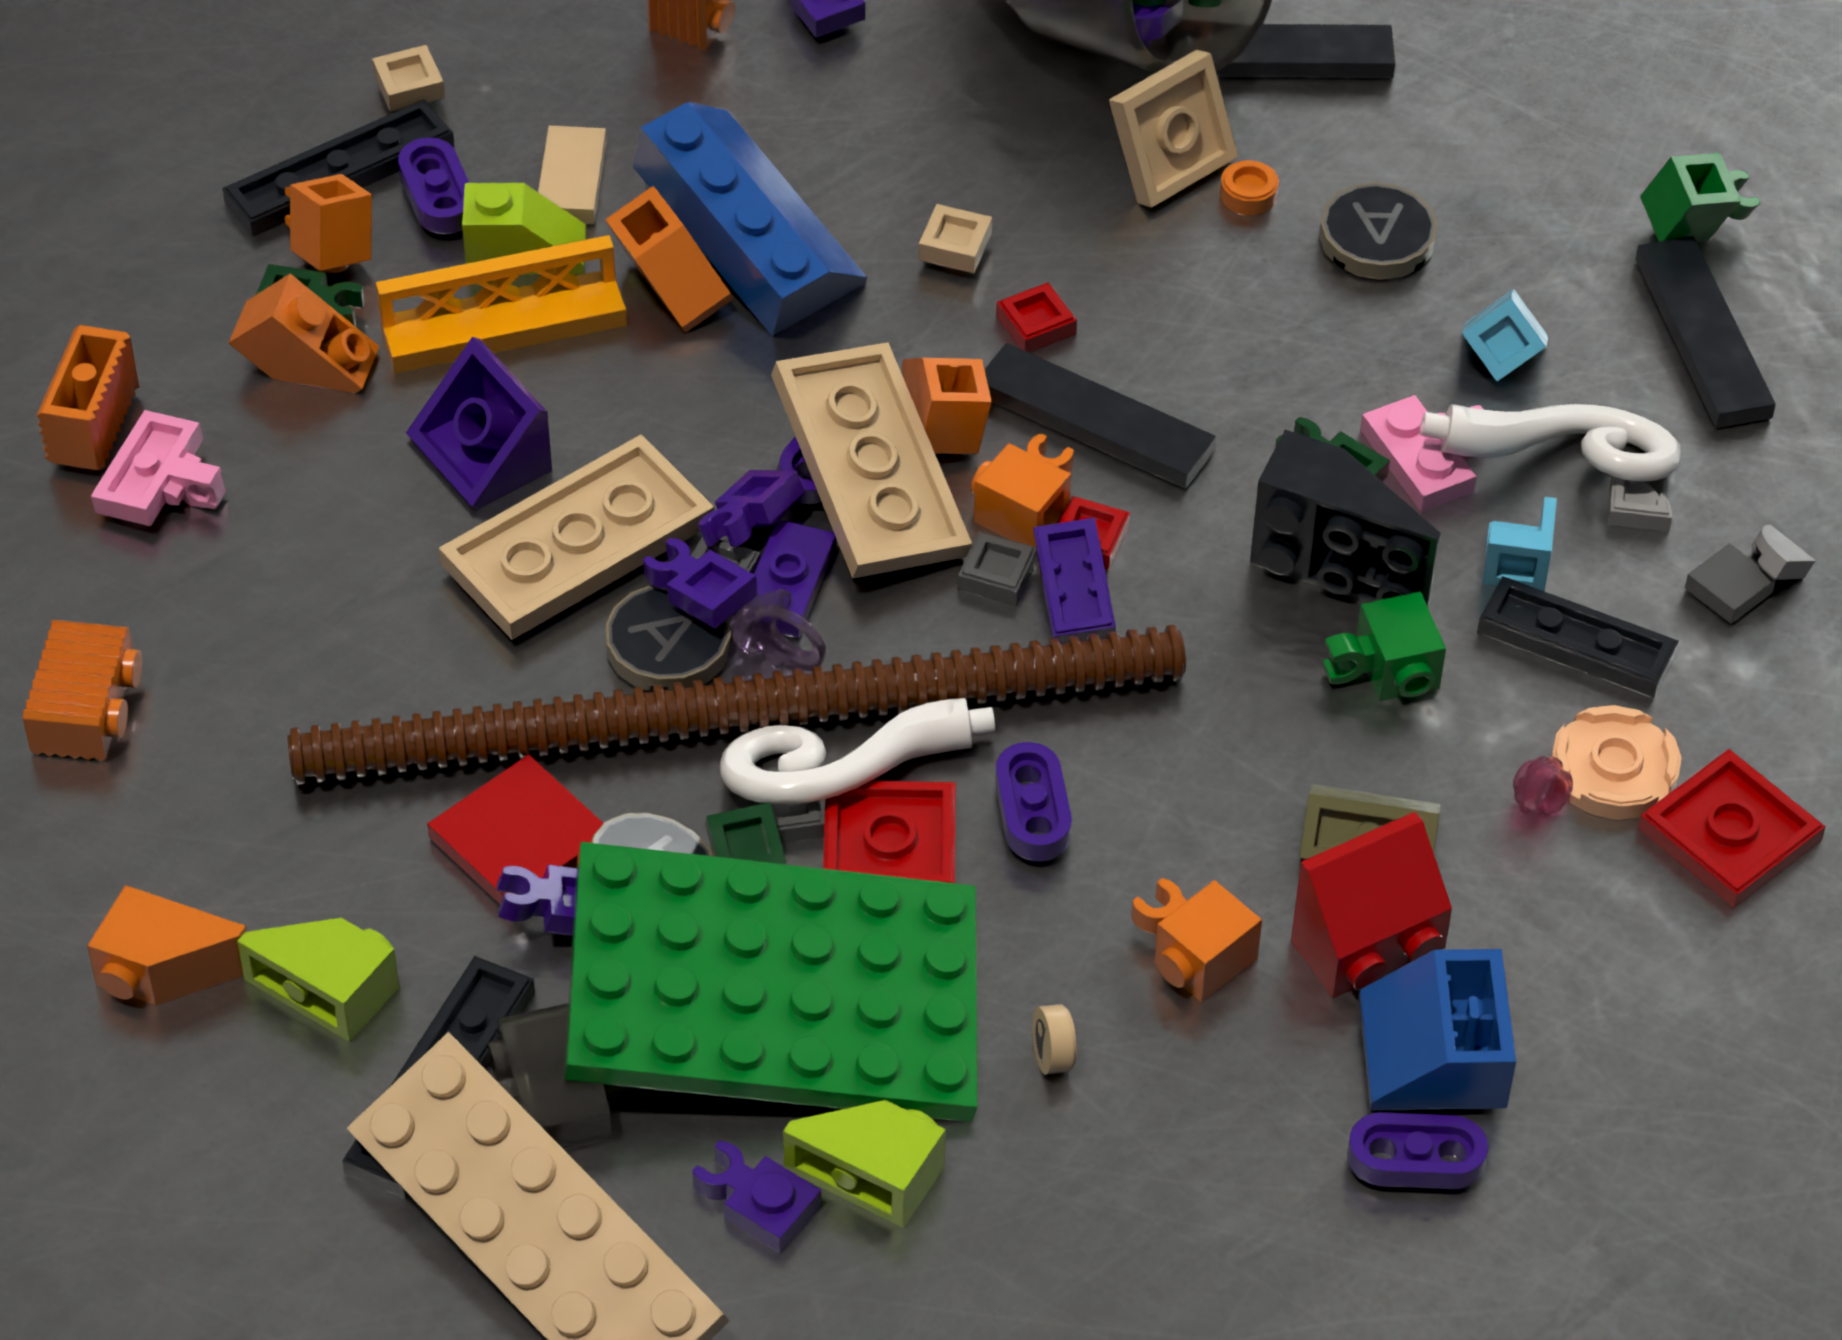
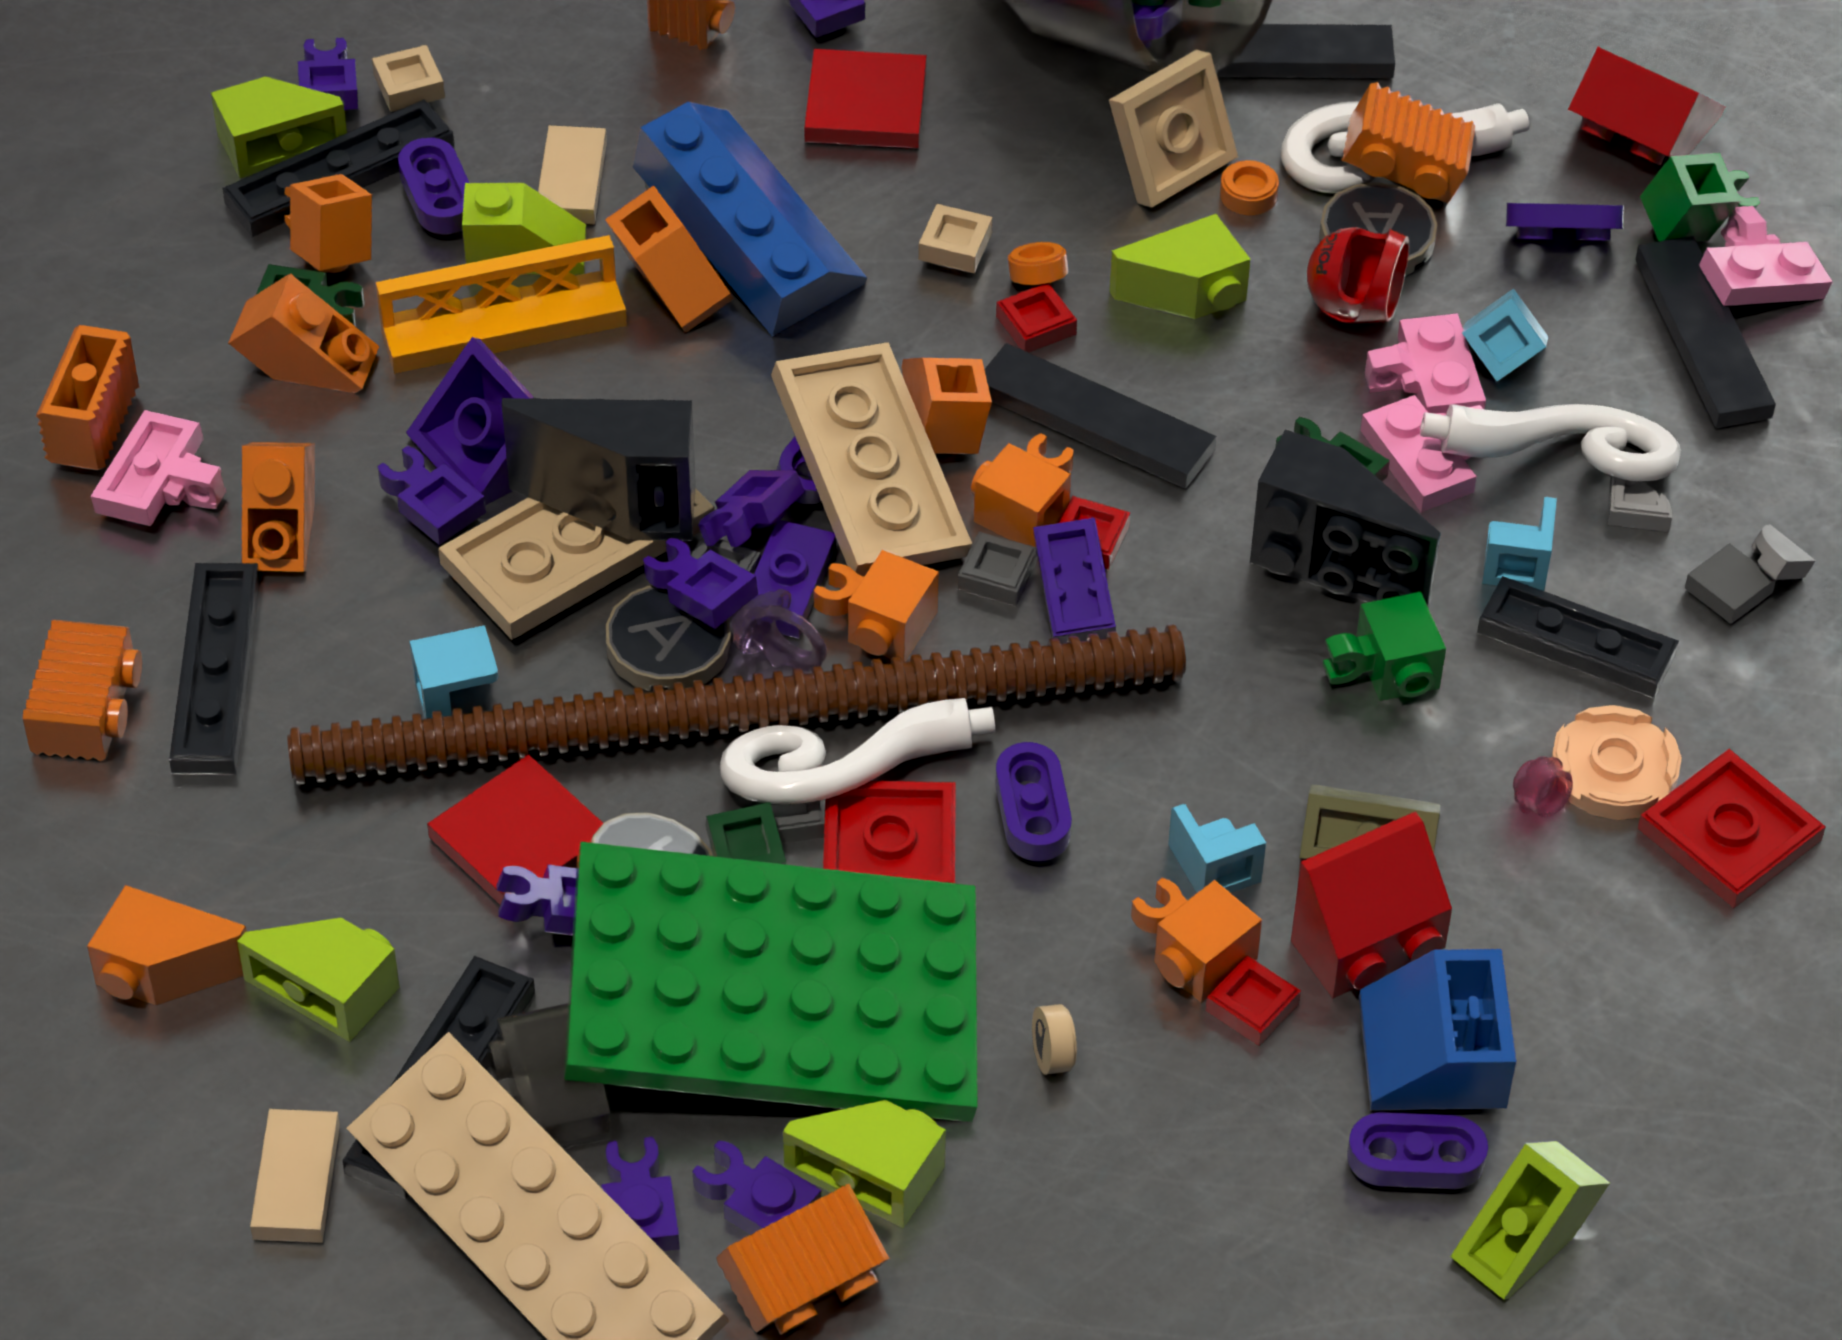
none -> black tile [169,563,260,775]
none -> lime slope [211,76,347,179]
none -> orange slope [242,442,315,572]
none -> tan tile [250,1109,340,1243]
none -> dark purple plate [298,38,358,110]
none -> dark purple plate [377,446,486,545]
none -> medium azure panel [409,625,498,718]
none -> black slope [502,398,696,541]
none -> dark purple plate [601,1137,680,1252]
none -> orange brick [716,1184,890,1335]
none -> red tile [804,49,927,148]
none -> orange brick [814,550,939,662]
none -> orange tile [1008,242,1068,285]
none -> lime slope [1109,214,1251,319]
none -> medium azure panel [1168,804,1266,893]
none -> red tile [1205,955,1301,1046]
none -> white plant [1281,101,1530,194]
none -> red helmet [1307,227,1409,324]
none -> orange brick [1341,82,1475,204]
none -> bright pink hinge [1365,314,1486,414]
none -> lime slope [1450,1141,1610,1300]
none -> dark purple plate [1506,203,1624,241]
none -> red slope [1568,47,1726,165]
none -> bright pink hinge [1699,206,1832,306]

